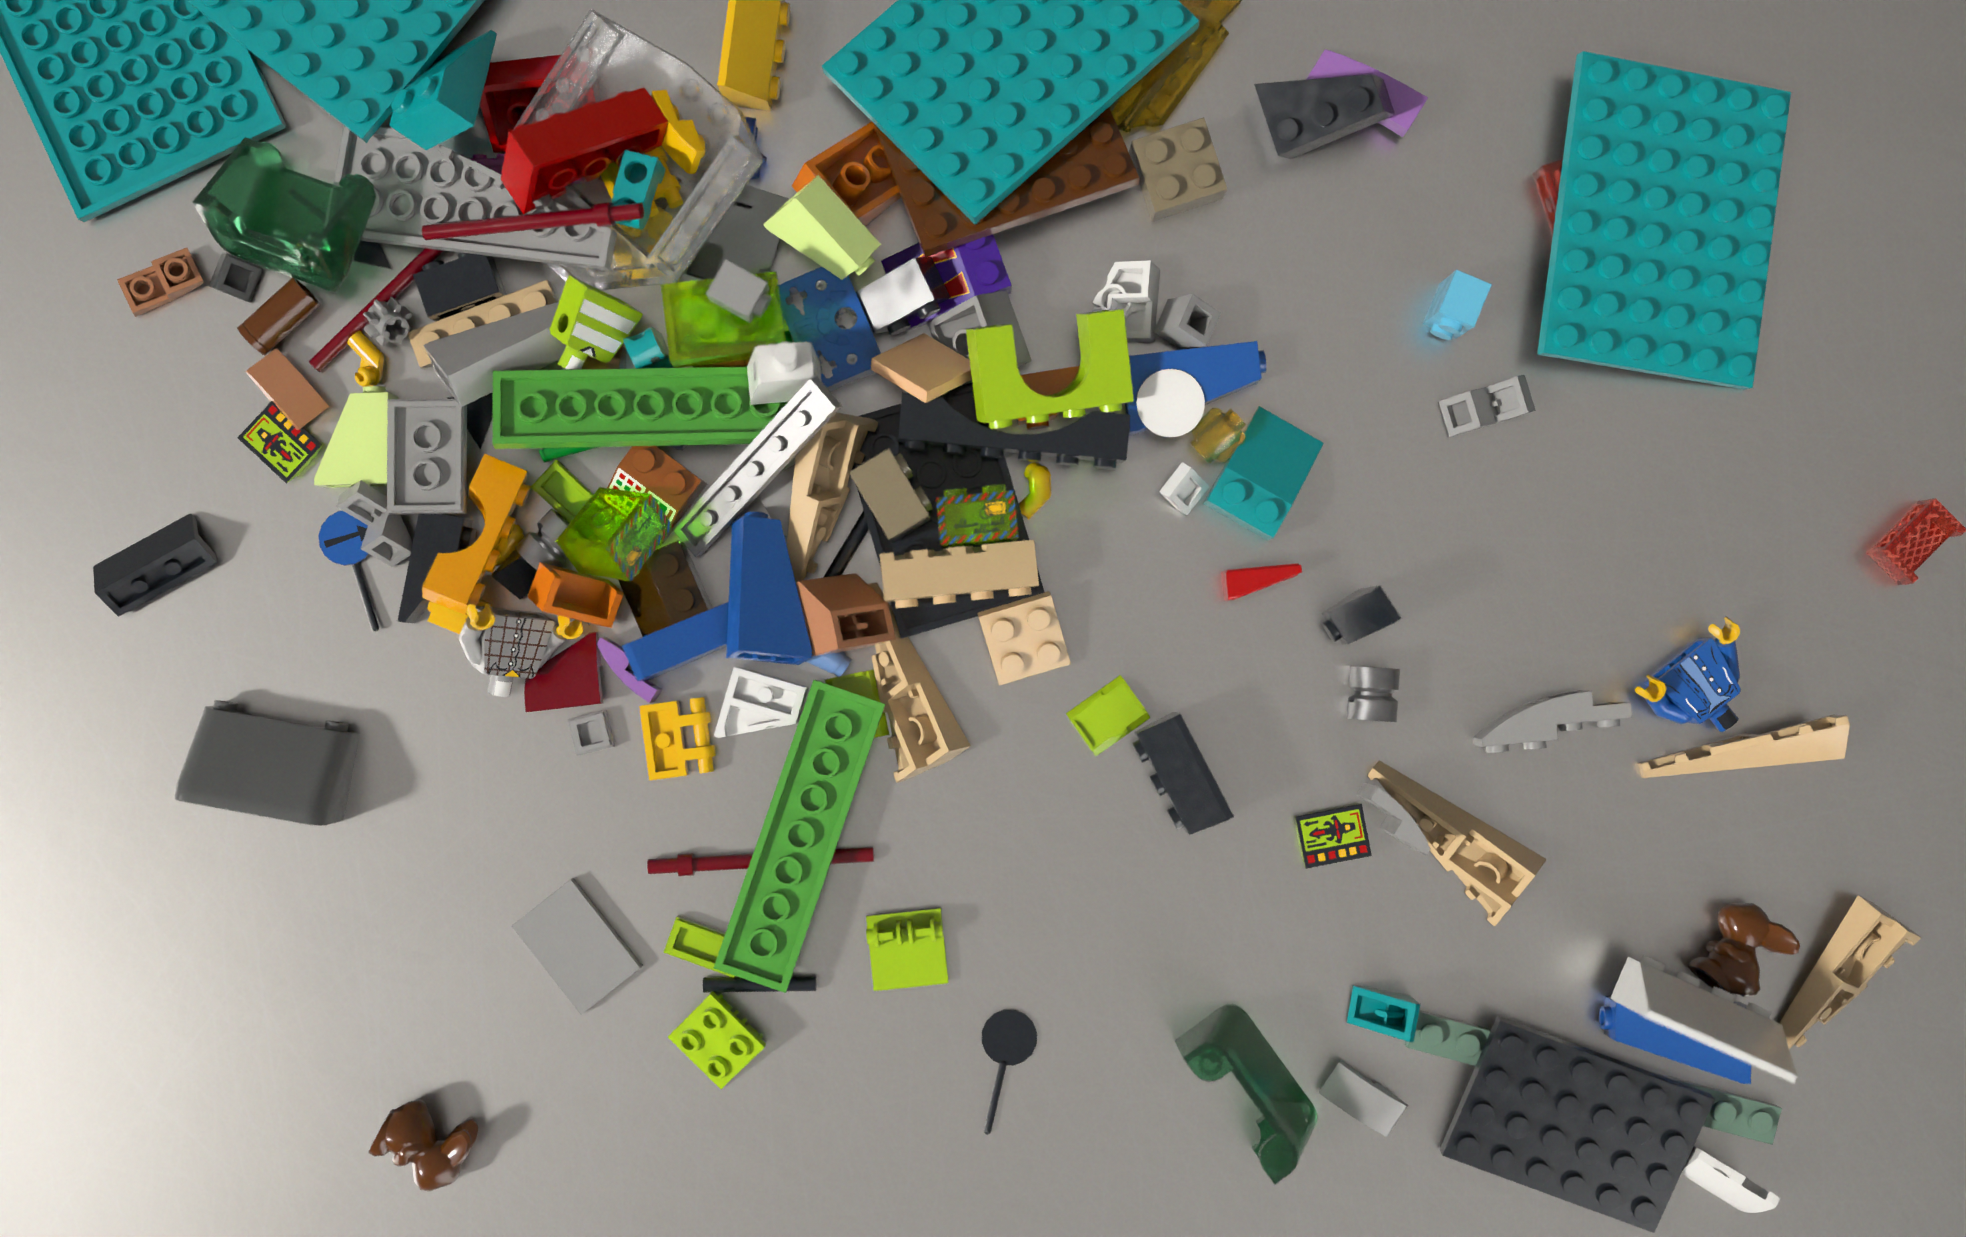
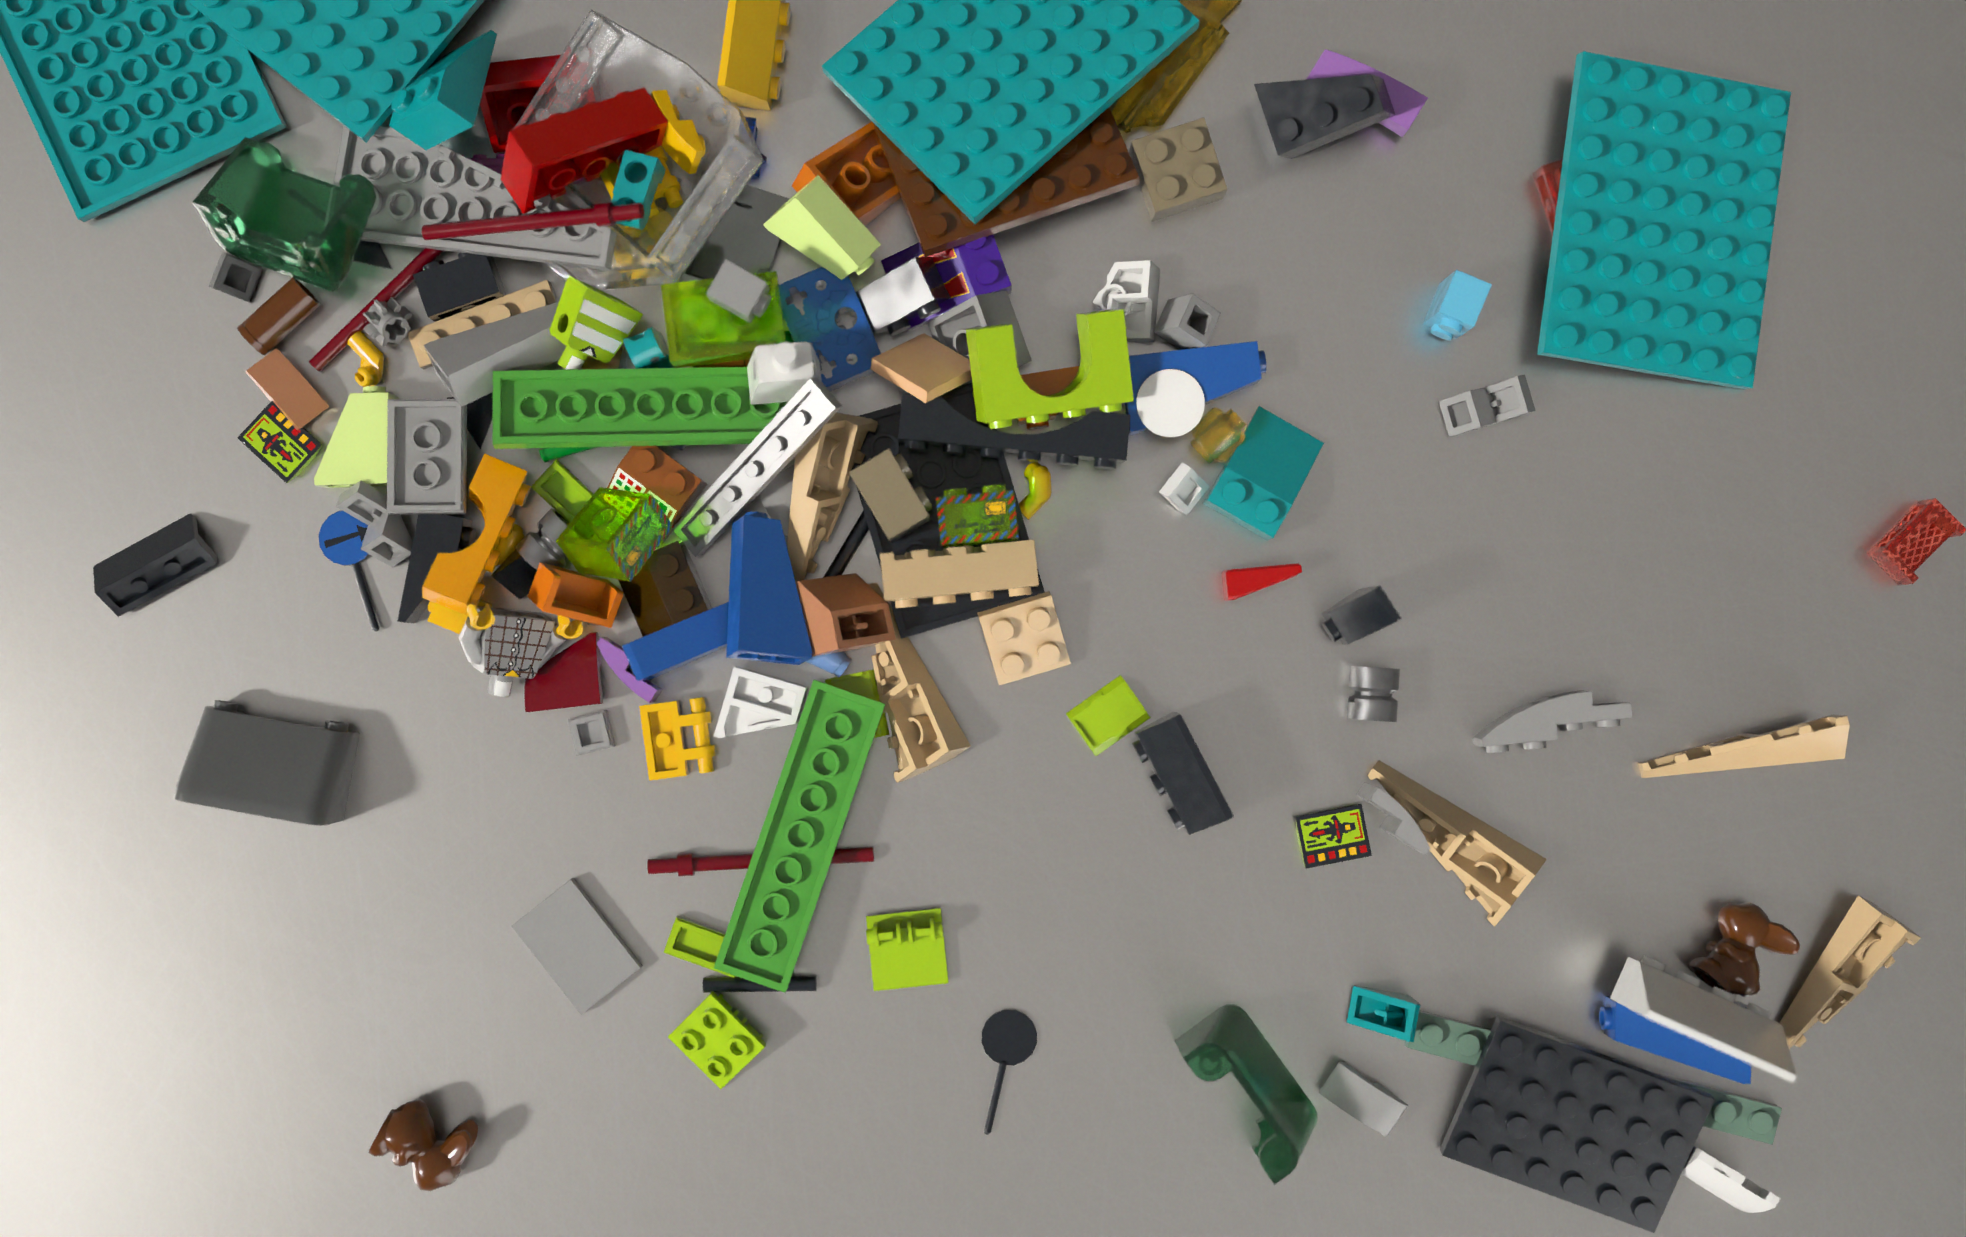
nougat slope [117,247,204,317] -> none
blue torso [1635,616,1741,732] -> none

